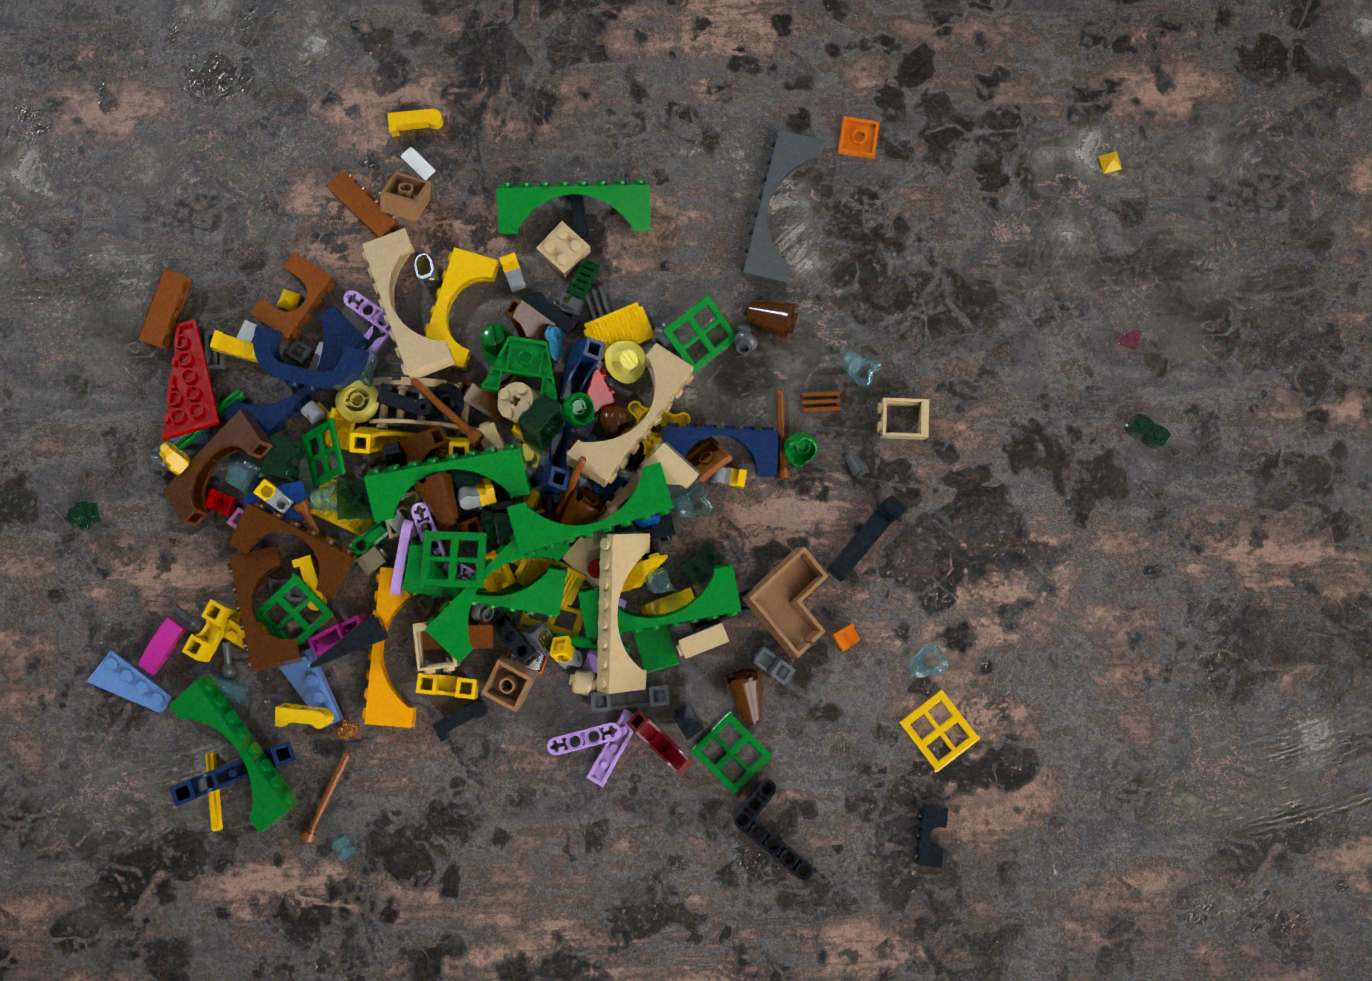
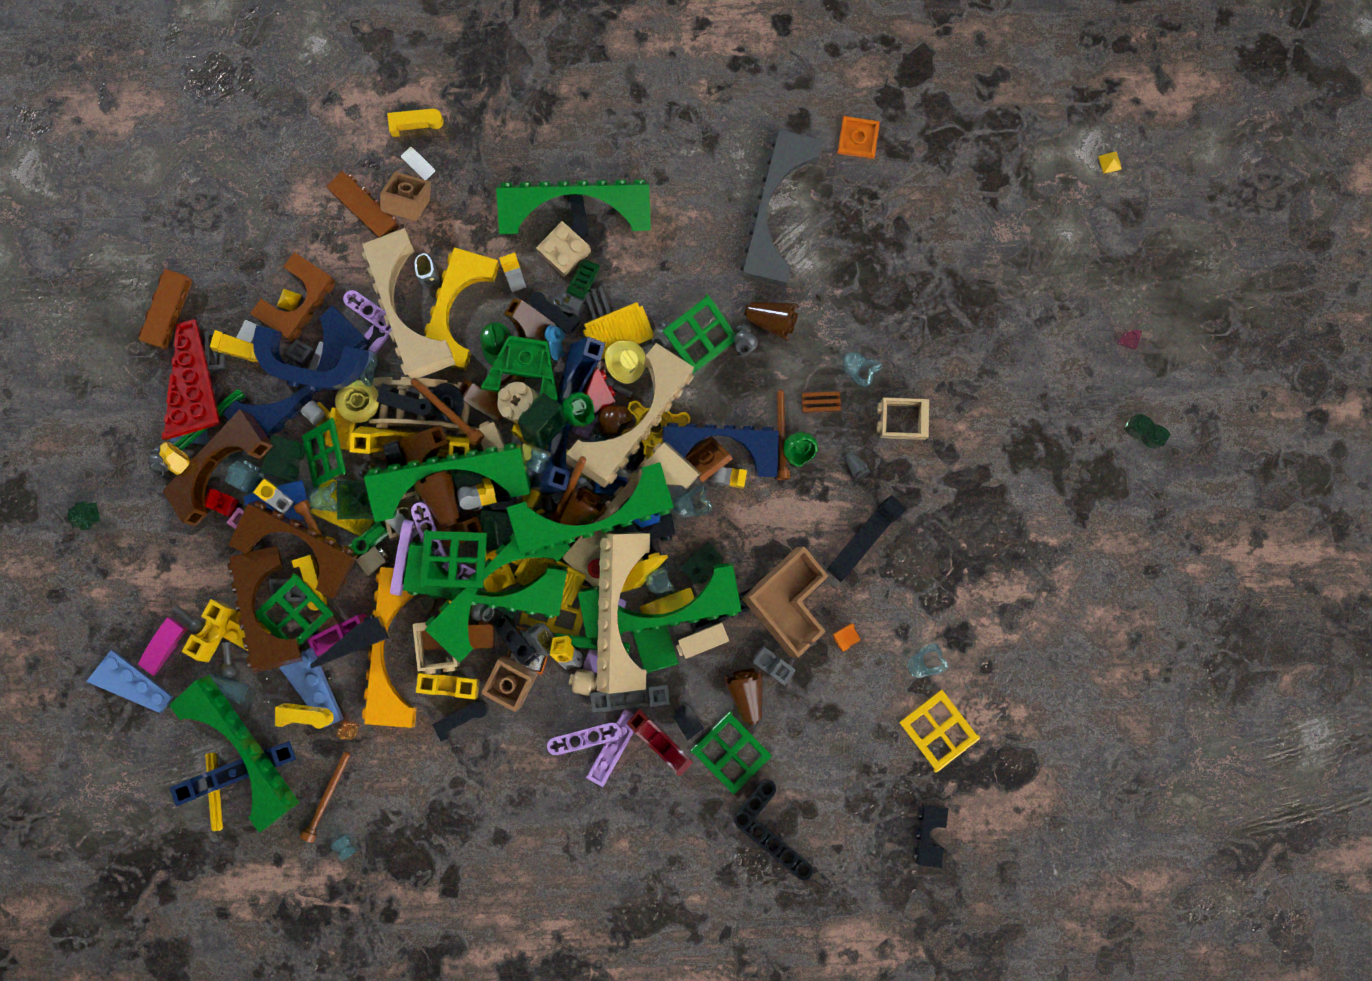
none -> clear light blue wheel [526,447,551,473]

